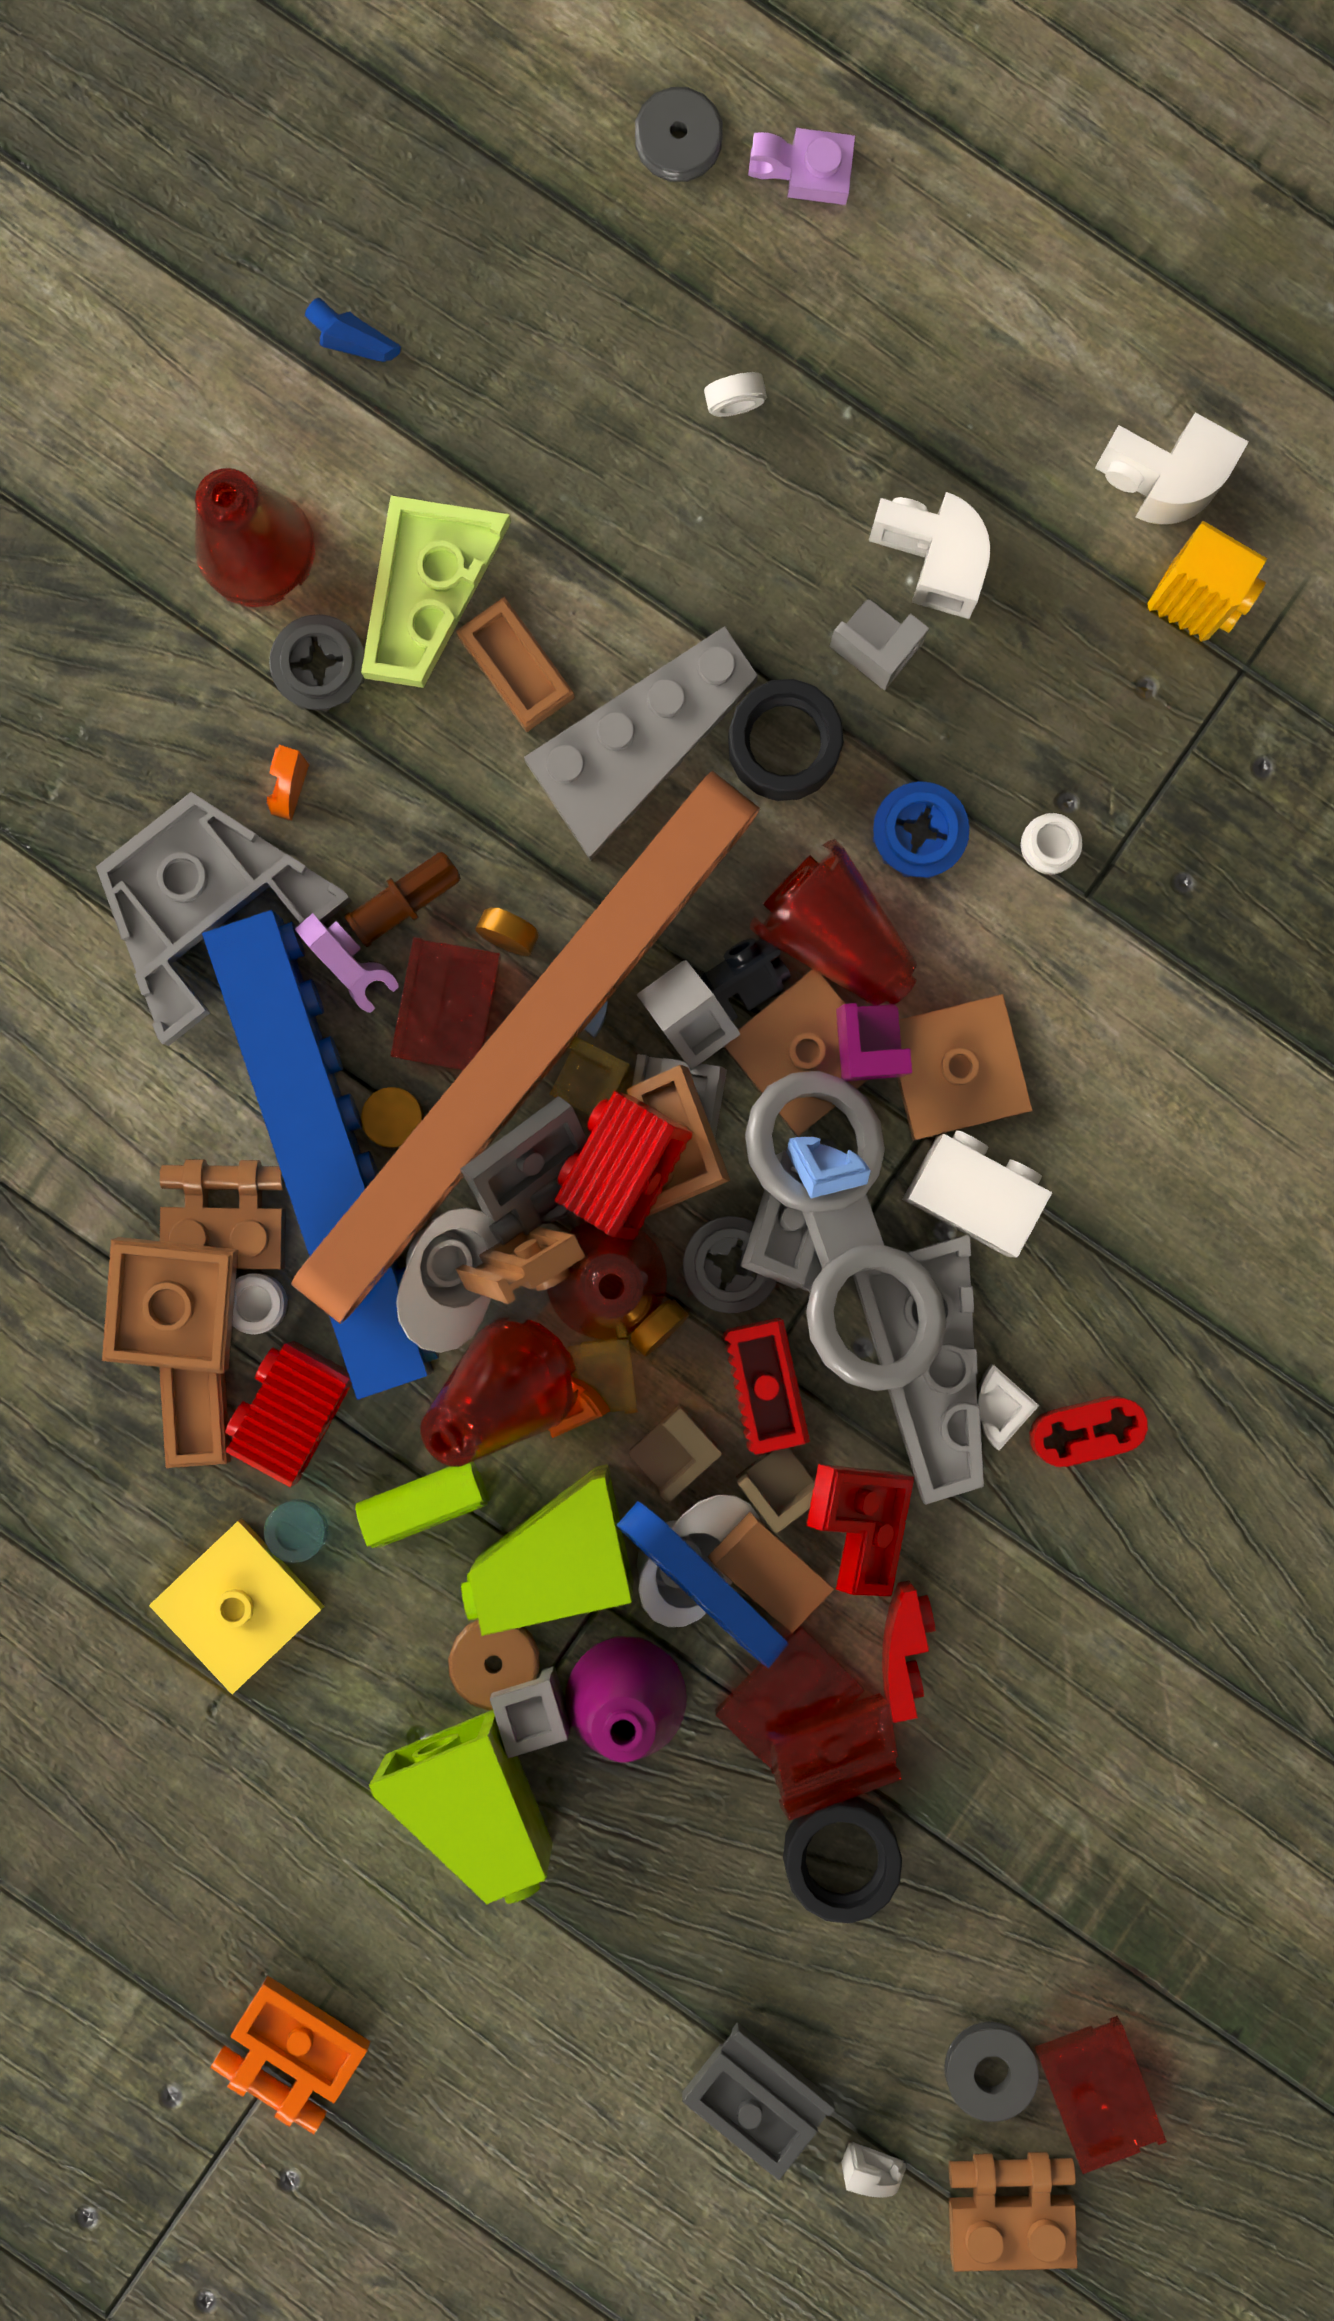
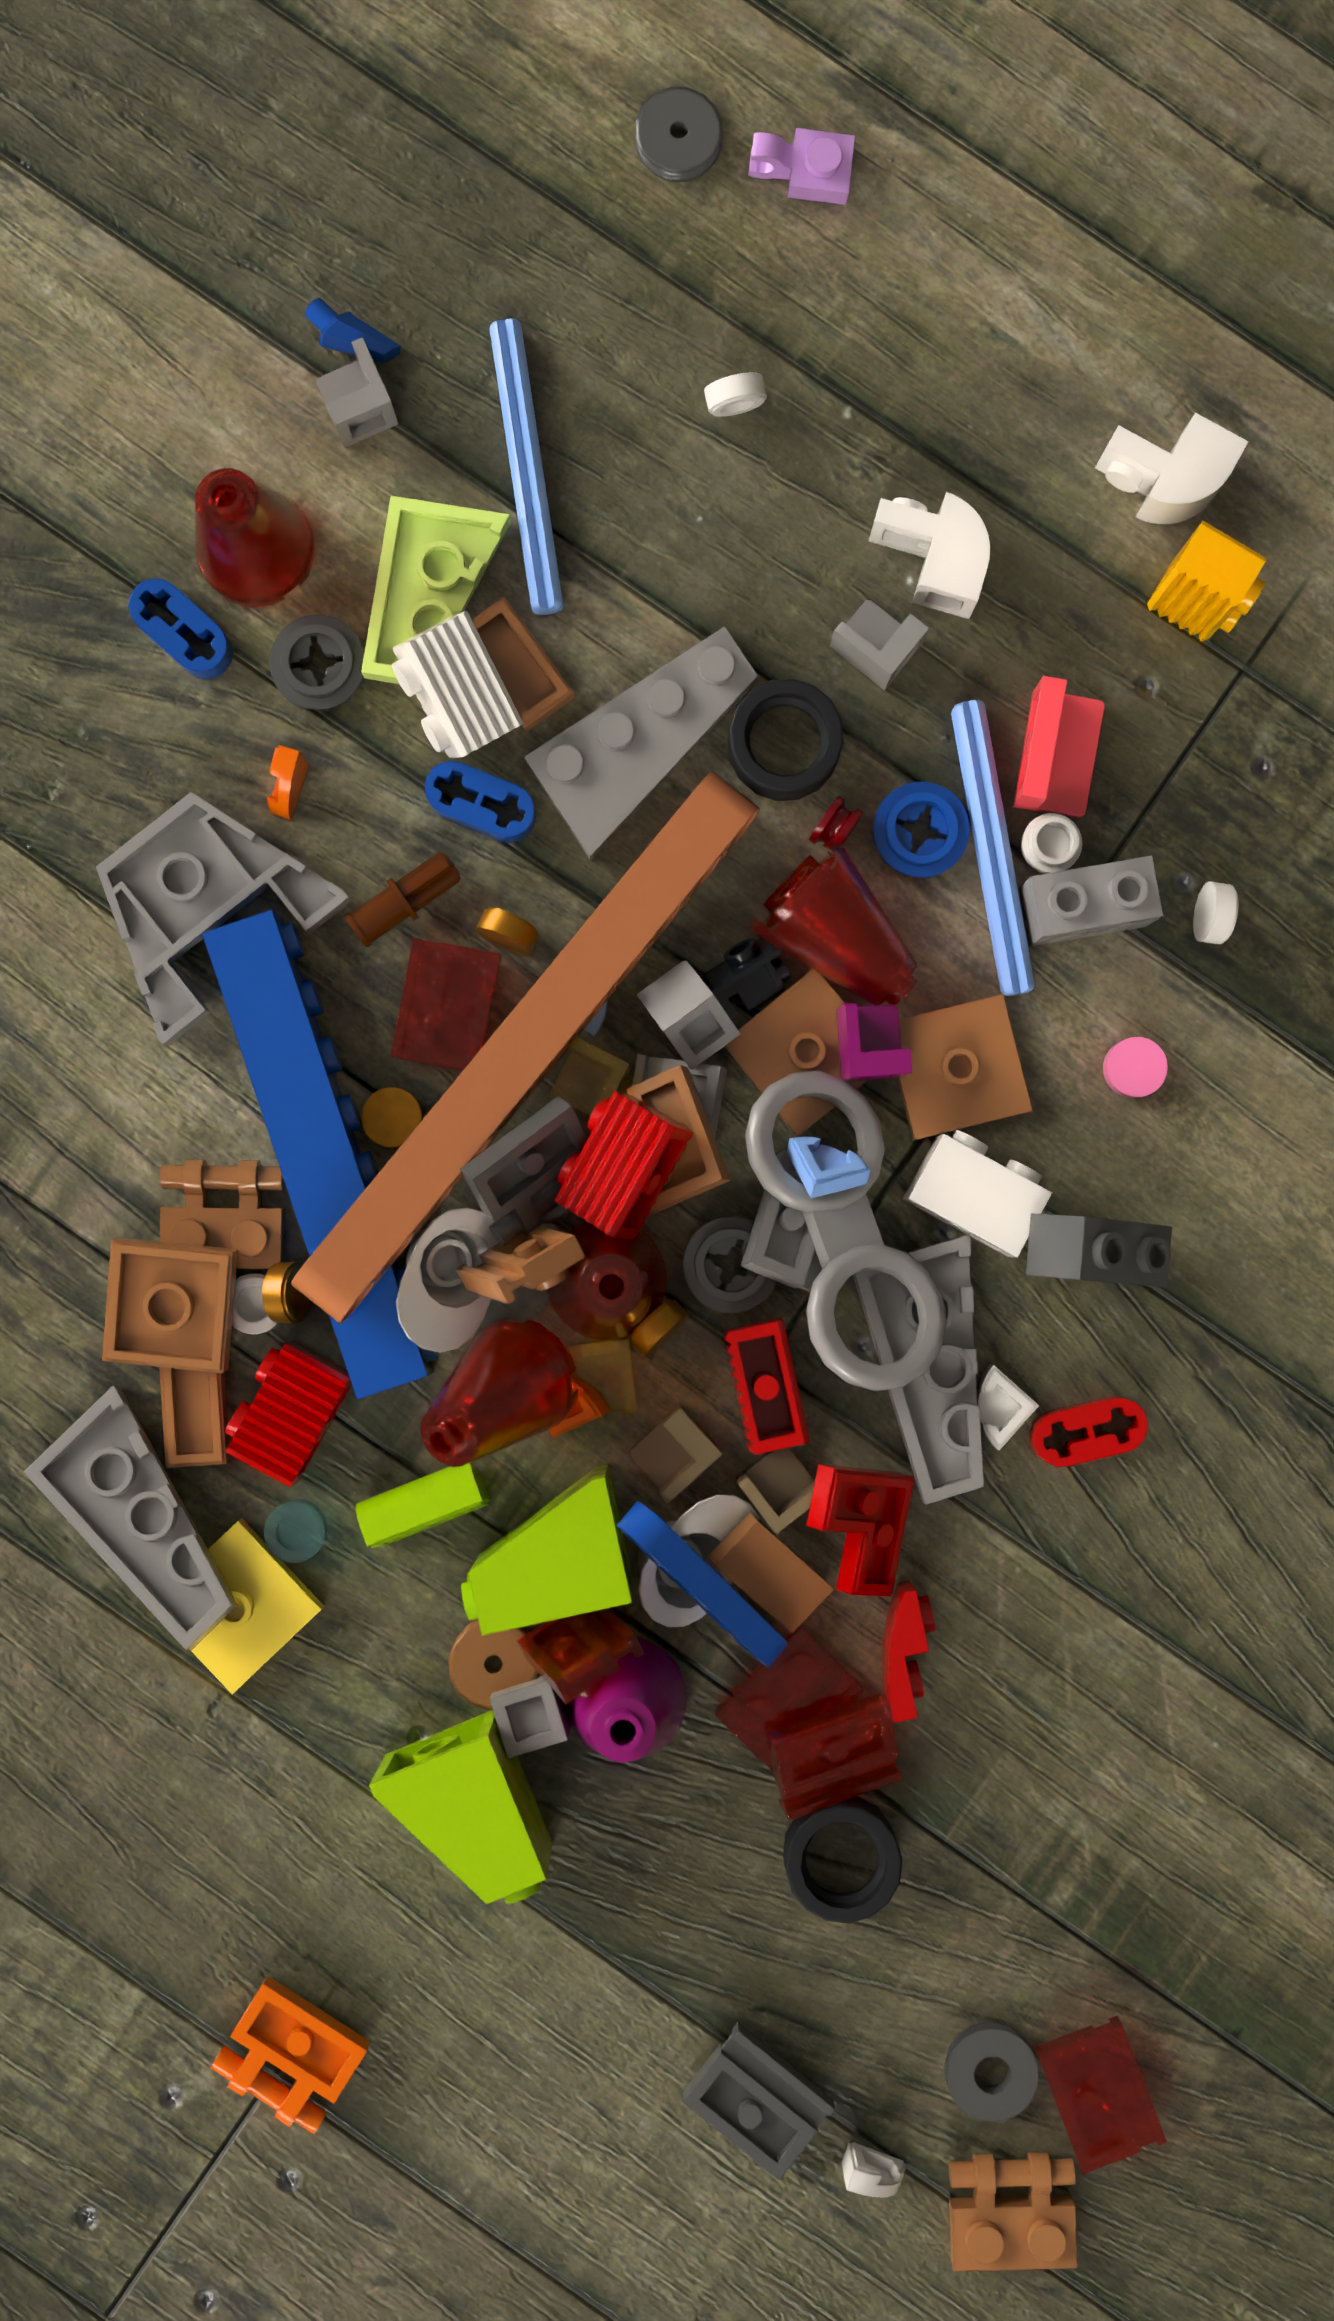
lavender plate [295,913,399,1013] -> none
none -> light grey wing [24,1385,238,1650]
none -> blue beam [128,578,233,680]
none -> pearl gold tile [262,1262,313,1323]
none -> light grey panel [316,337,398,448]
none -> white brick [392,611,523,758]
none -> blue beam [424,761,536,843]
none -> light blue axle [489,318,563,615]
none -> clear red plate [517,1608,644,1704]
none -> dark red bush [809,796,864,857]
none -> light blue axle [951,700,1035,996]
none -> coral panel [1012,676,1104,819]
none -> light grey brick [1019,856,1163,947]
none -> dark grey brick [1026,1213,1172,1288]
none -> bright pink tile [1103,1037,1168,1098]
none -> white tile [1193,881,1239,944]

